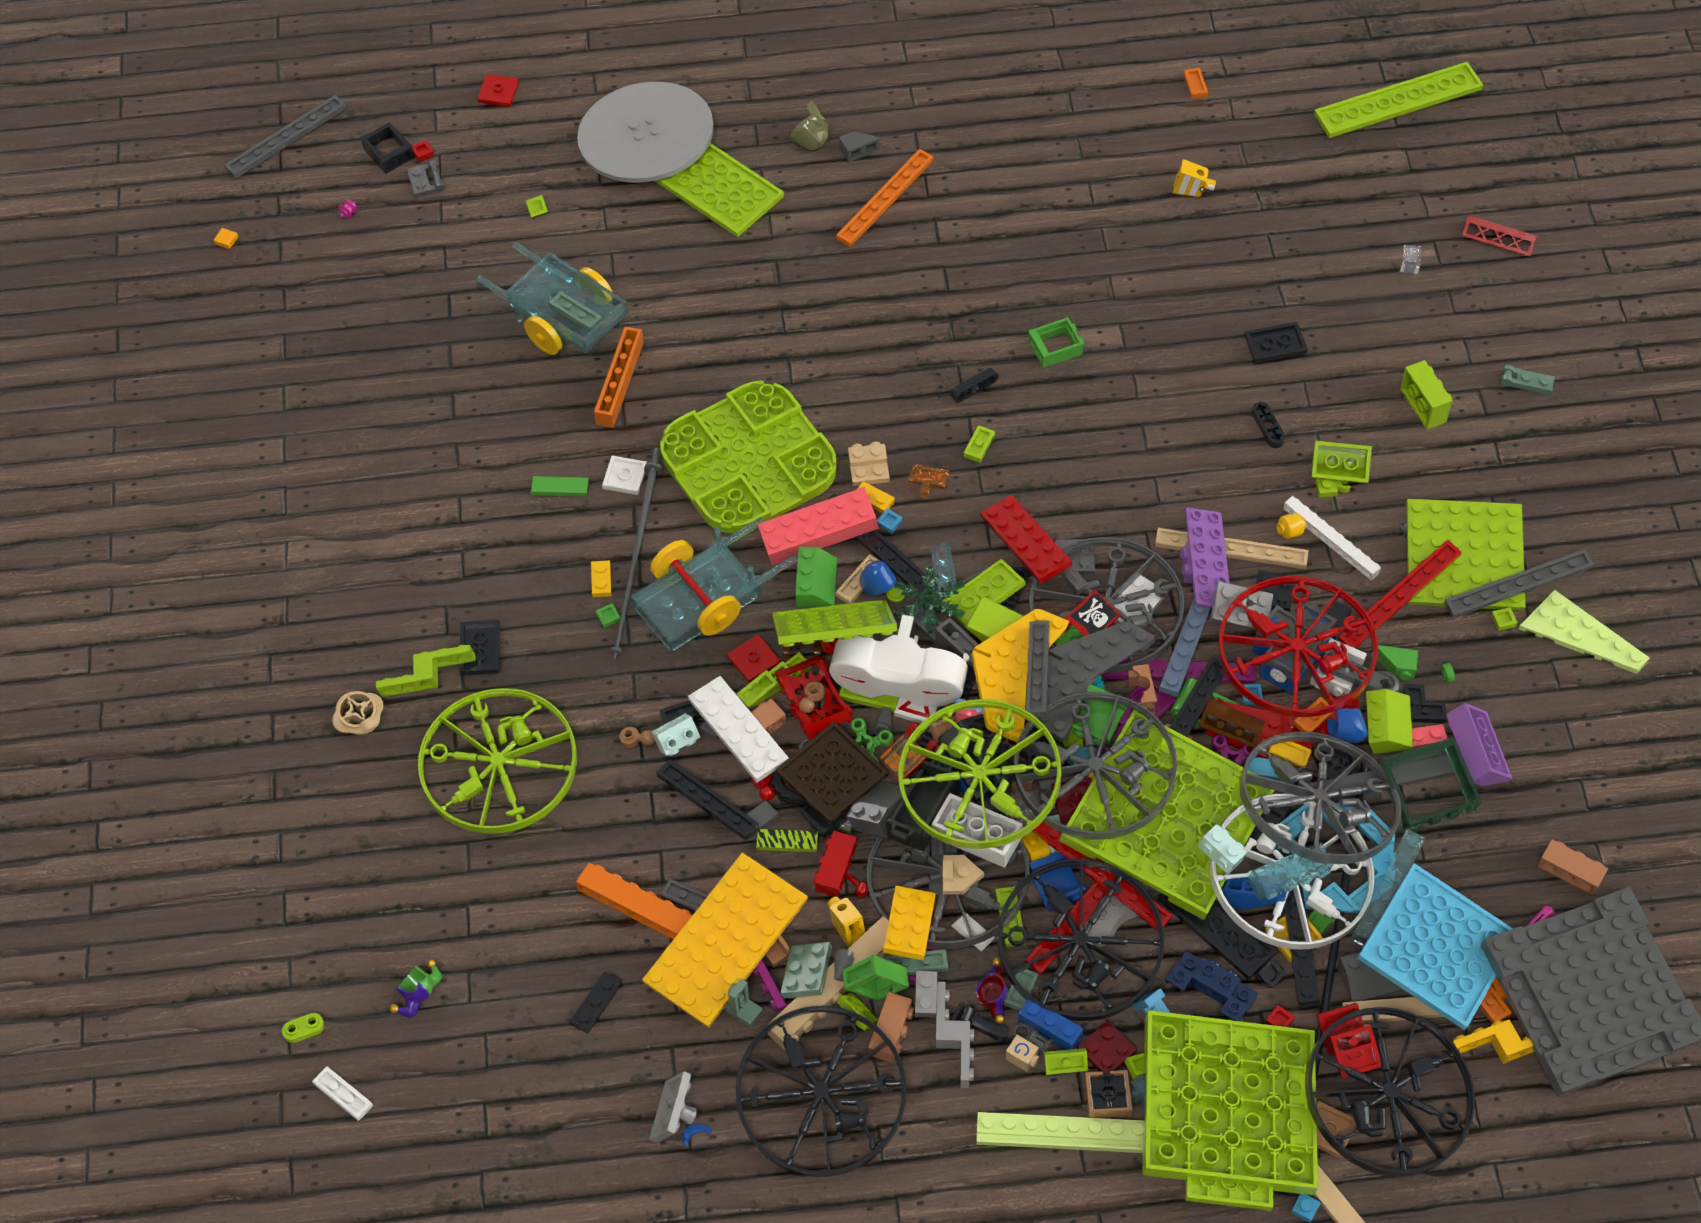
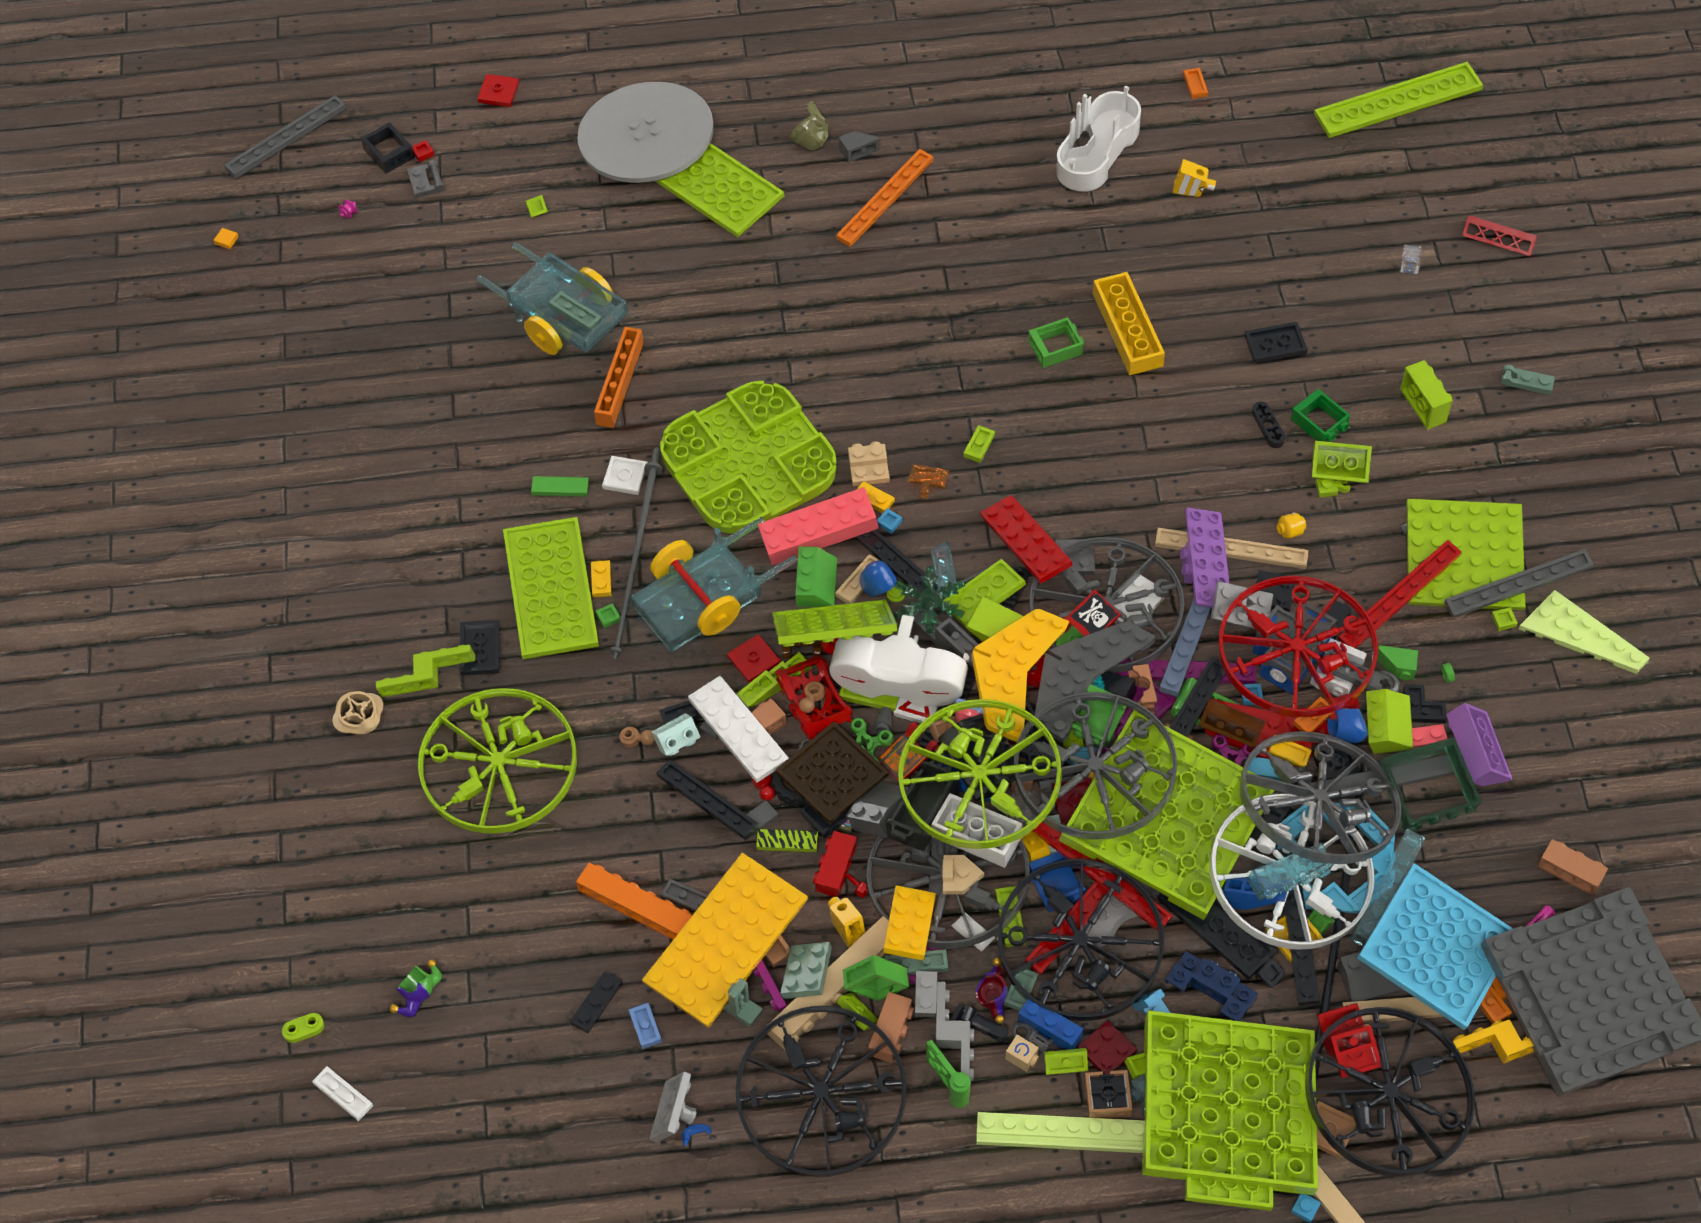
dark grey cone [833,949,855,982] -> none
black beam [950,368,999,403] -> none
dark grey plate [1026,621,1050,717] -> none
light aqua brick [1198,824,1247,874] -> none
red plate [1265,1005,1295,1027] -> none
white piece [1283,496,1381,581] -> none
none -> lime plate [503,517,599,659]
none -> medium blue plate [629,1003,662,1049]
none -> bright green piece [926,1040,971,1108]
none -> white piece [1056,86,1141,192]
none -> yellow brick [1092,272,1165,375]
none -> black slope [1101,671,1137,709]
none -> green window [1291,389,1351,442]

